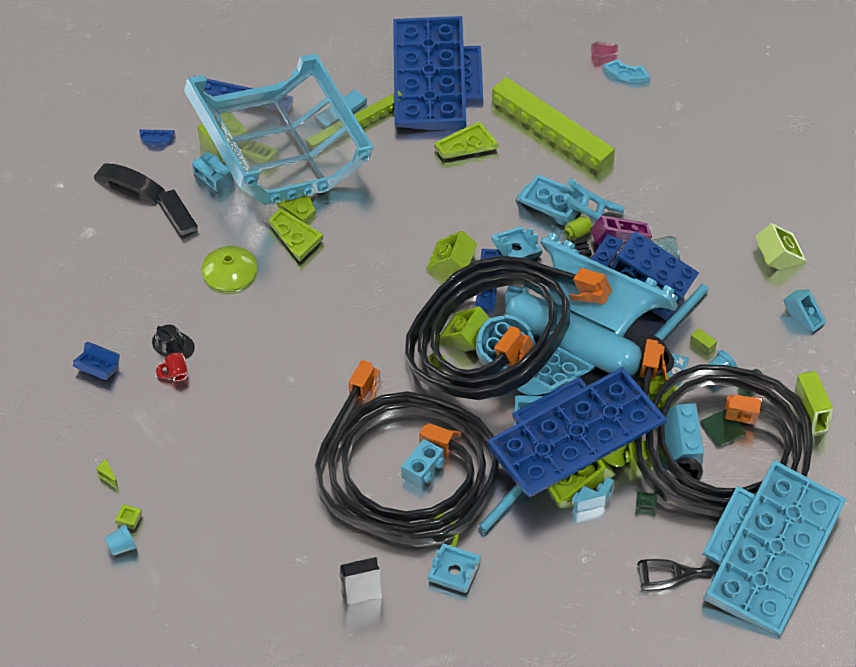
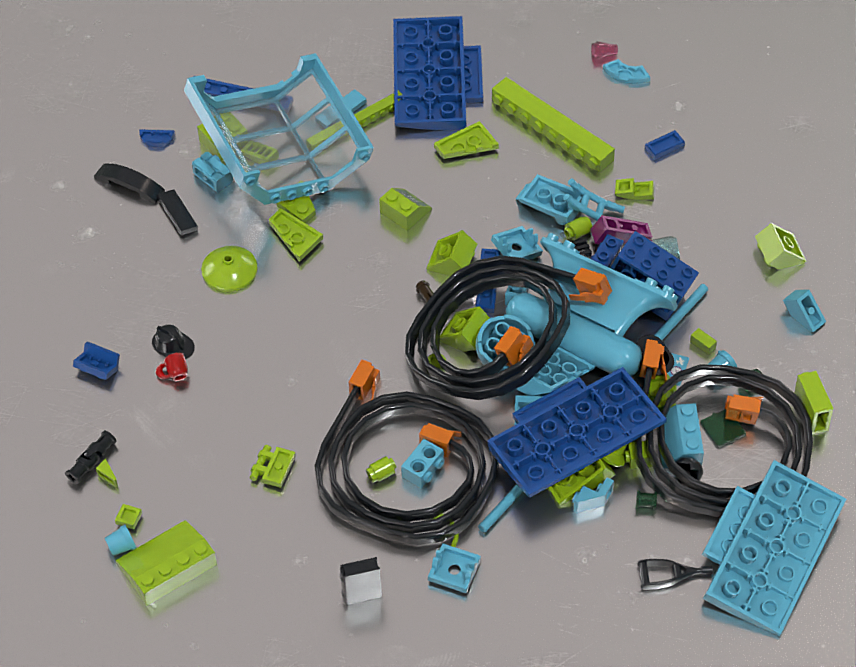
none -> black piece [65,430,117,484]
none -> lime slope [115,520,217,606]
none -> lime plate [249,445,296,488]
none -> lime brick [365,456,397,483]
none -> lime slope [379,188,432,231]
none -> dark brown pin [416,280,434,303]
none -> lime slope [615,178,654,200]
none -> blue tile [645,130,685,160]

